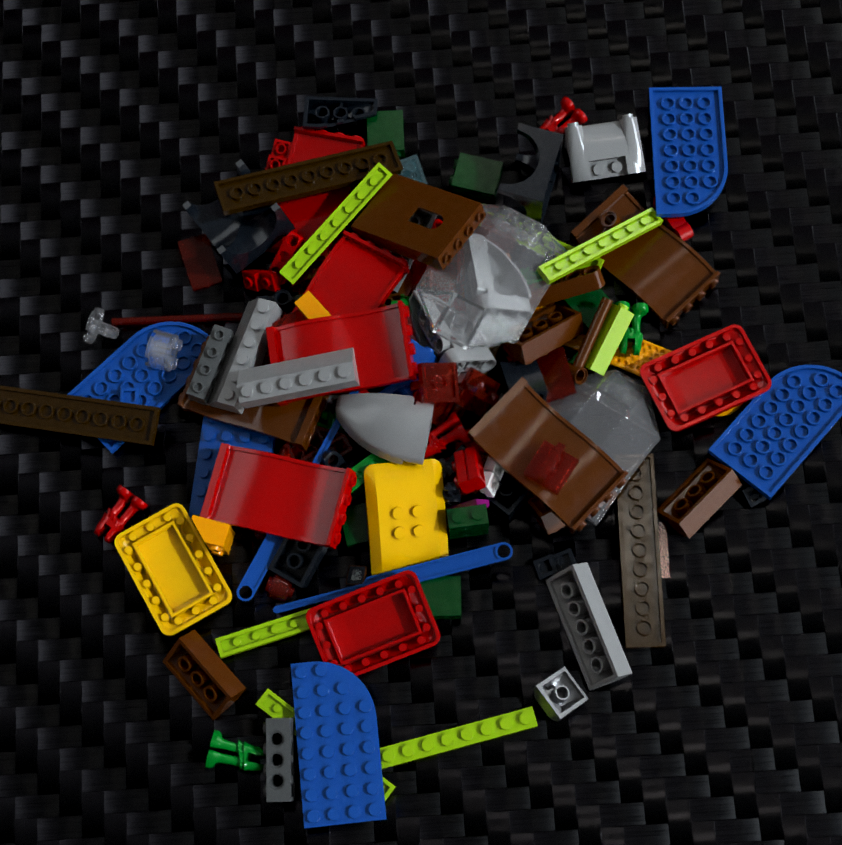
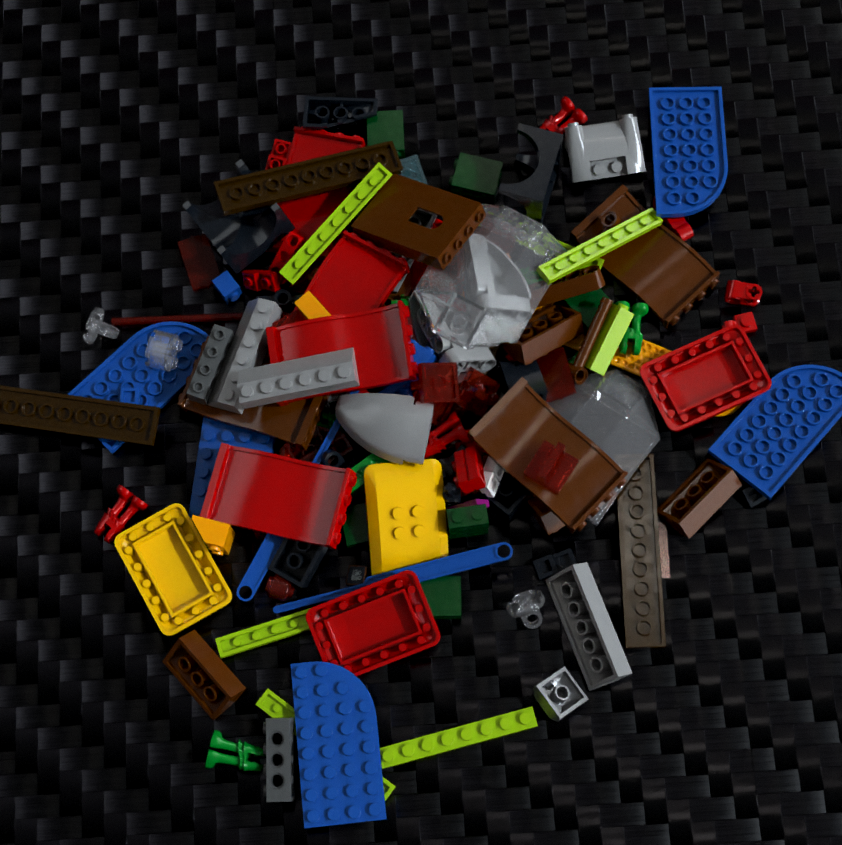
none -> blue brick [212,270,242,304]
none -> clear tile [506,590,545,629]
none -> red plate [722,312,758,333]
none -> red piece [724,280,763,306]

